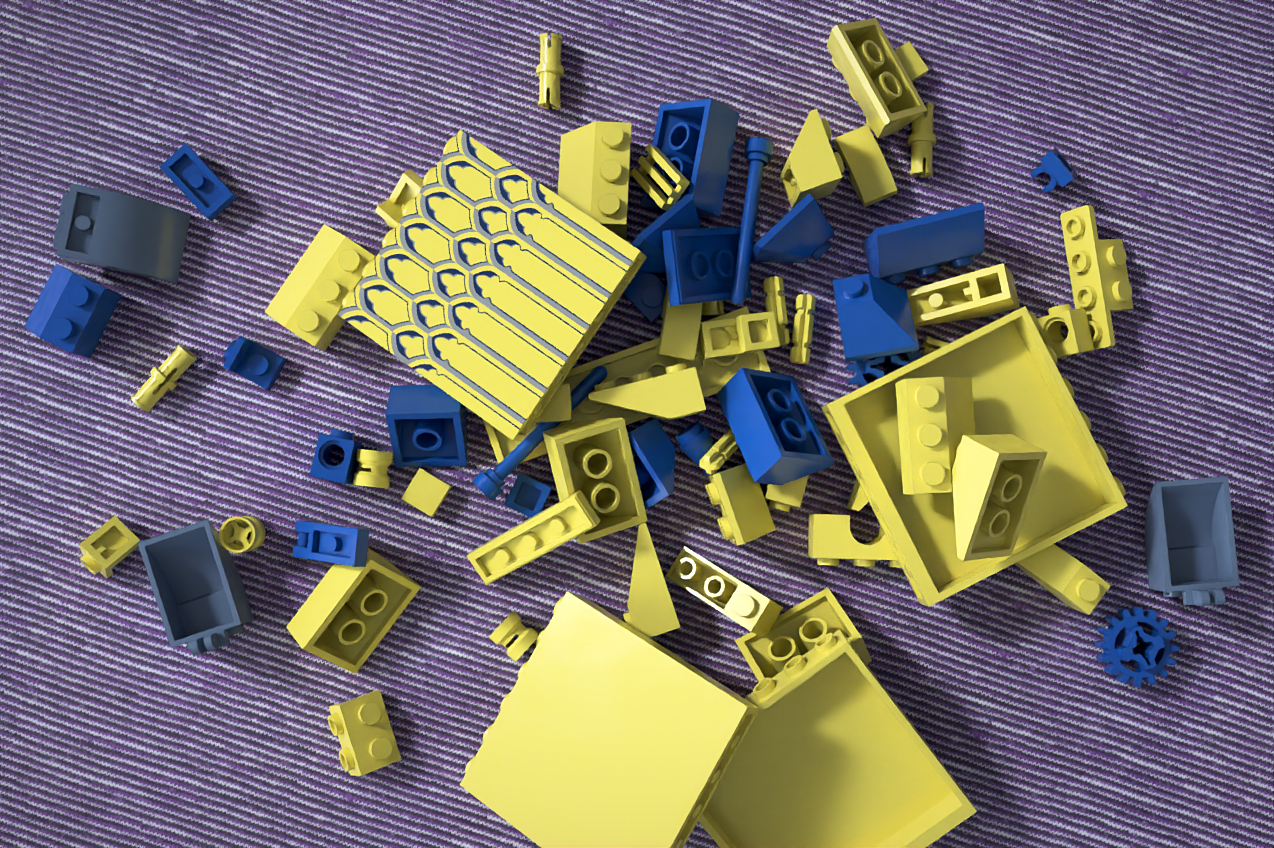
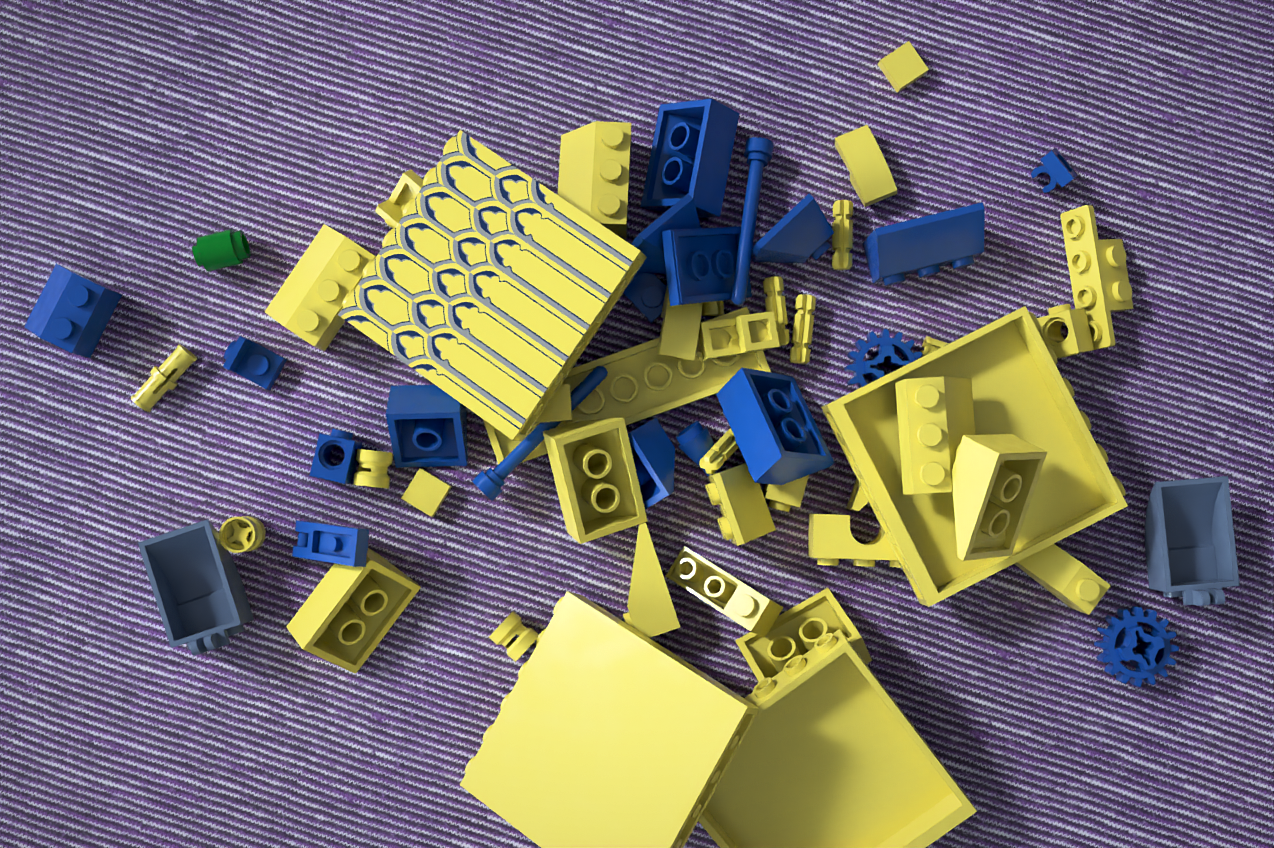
sand blue piece [53,183,191,283] -> none
light yellow bracket [79,516,141,578] -> none
blue plate [160,143,238,221] -> none
light yellow bracket [328,690,402,776] -> none
light yellow tile [467,490,600,585] -> none
blue tile [504,473,552,518] -> none
light yellow pin [536,33,564,109] -> none
light yellow slope [588,363,706,421] -> none
light yellow tile [630,144,690,211] -> none
light yellow slope [780,109,844,208] -> none
light yellow slope [827,18,928,138] -> none
blue slope [832,274,919,362] -> none
light yellow slope [907,263,1020,327] -> none
light yellow pin [908,102,936,178] -> none
none -> green brick [192,229,251,272]
none -> light yellow axle [832,200,853,270]

